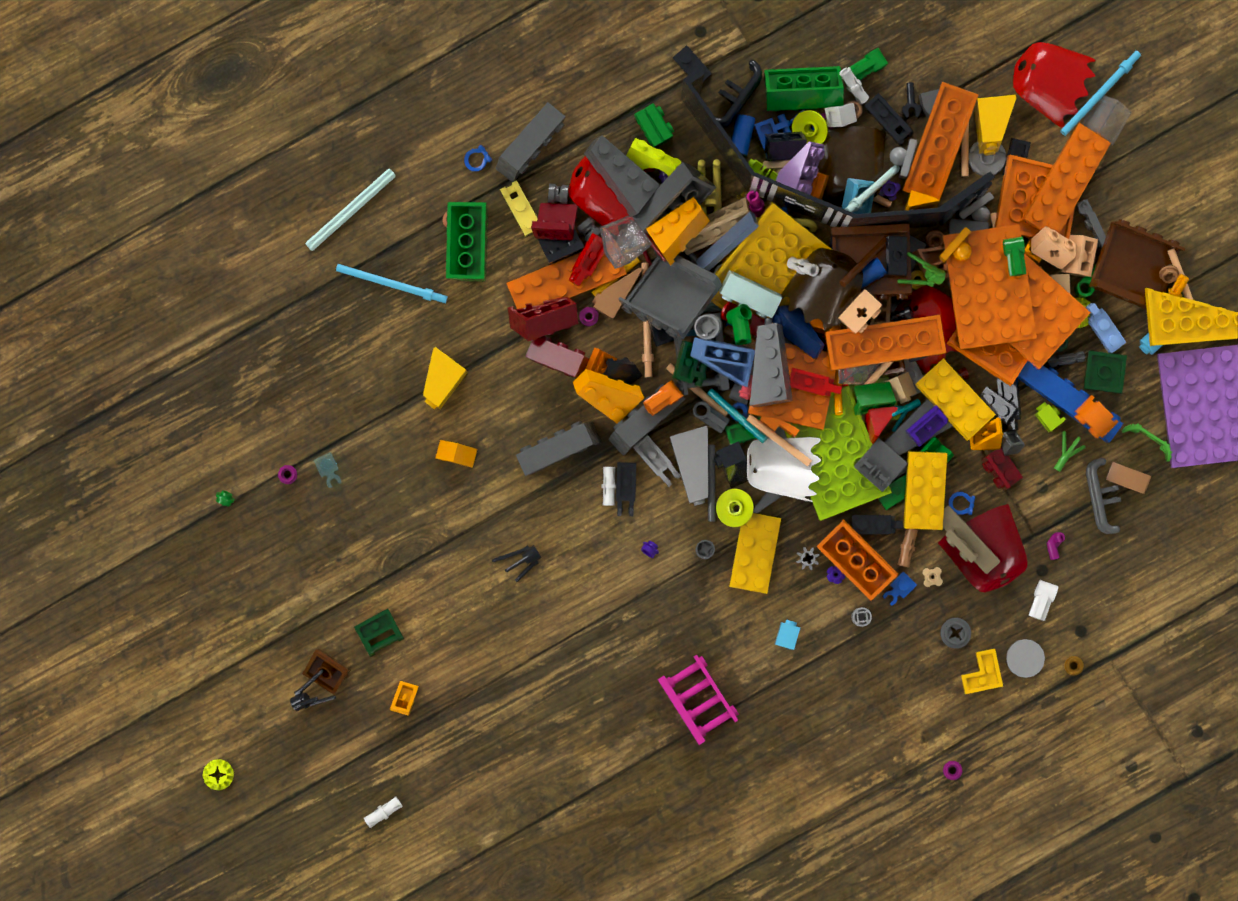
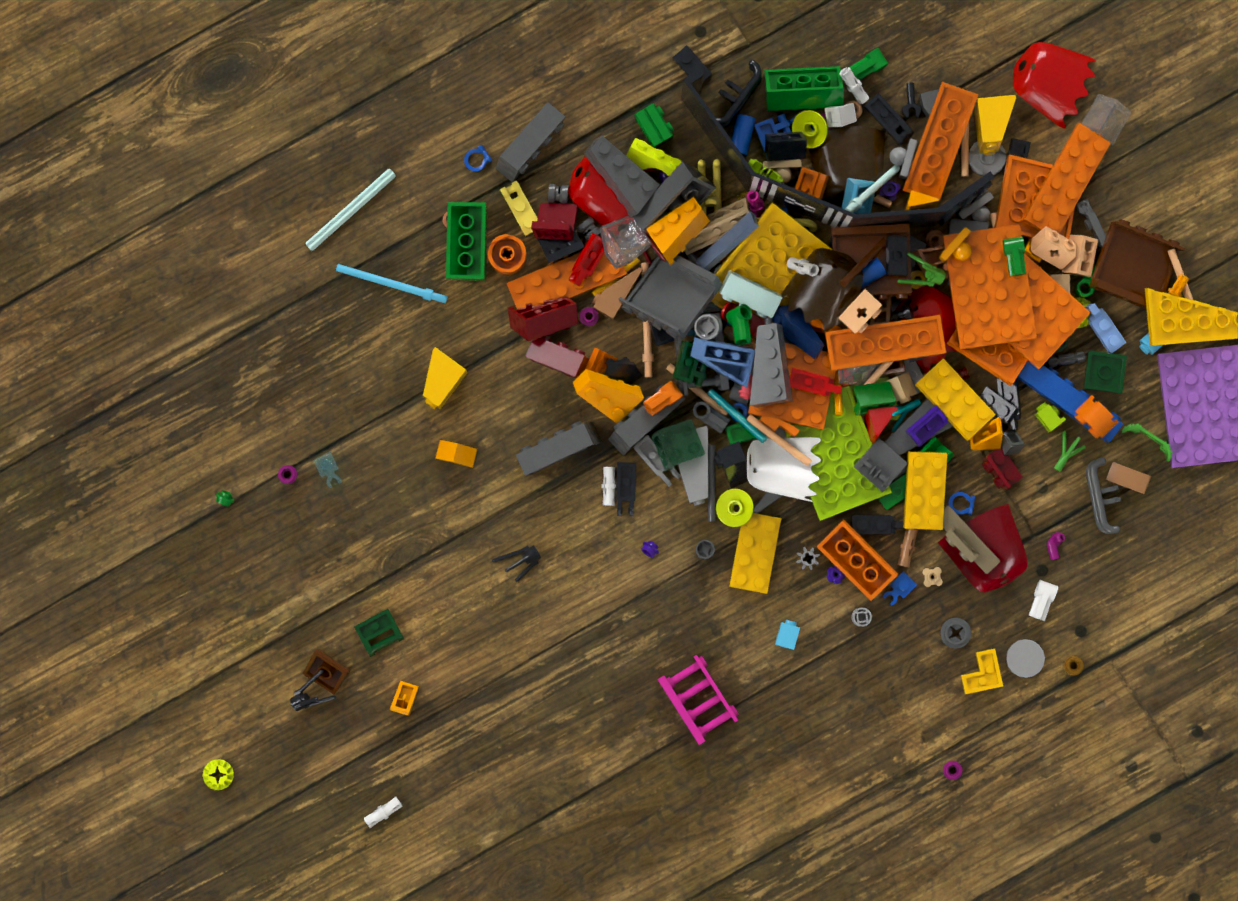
lavender slope [776,141,825,195] -> none
medium azure bar [1060,51,1141,136] -> none
medium nougat plate [1159,265,1179,283] -> none
none -> orange brick [488,234,527,275]
none -> clear green bracket [651,419,705,472]

